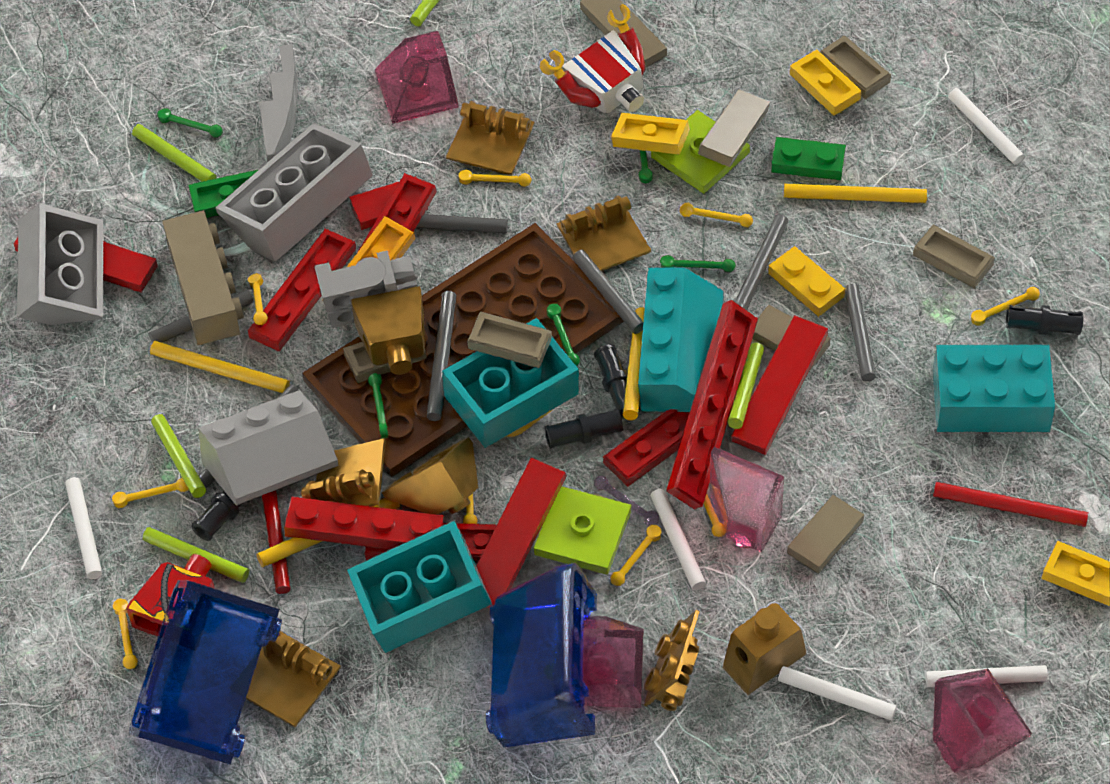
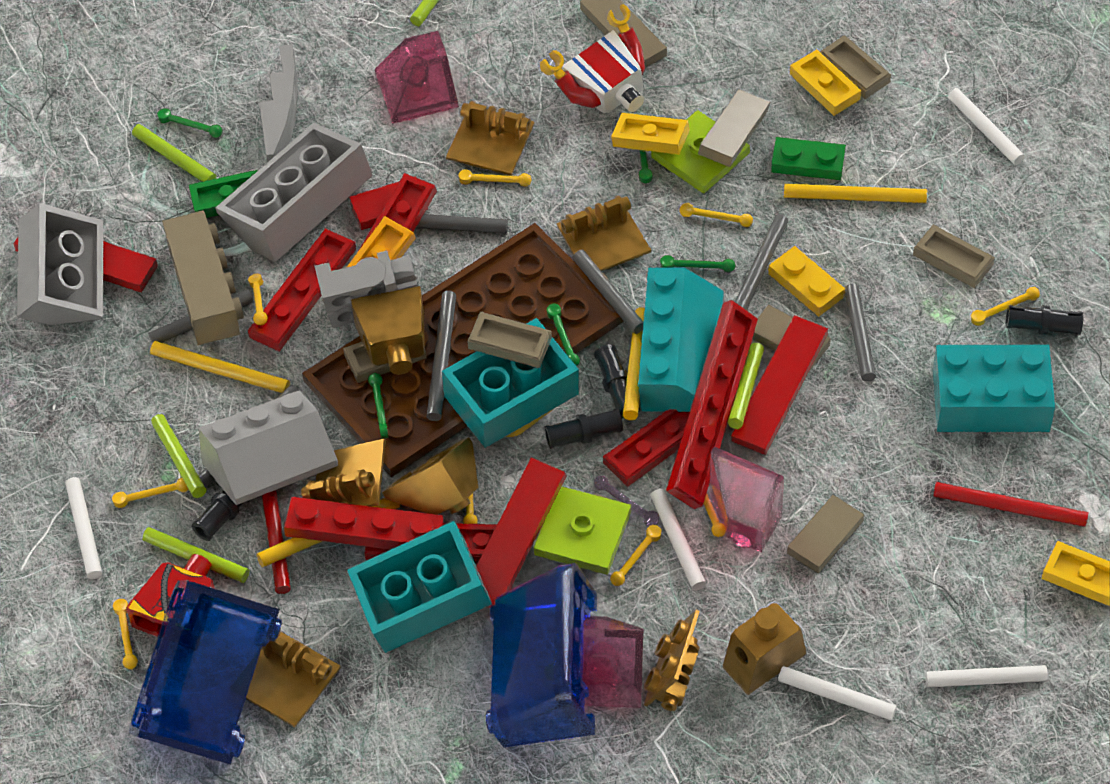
clear pink slope [933,669,1032,773] -> none

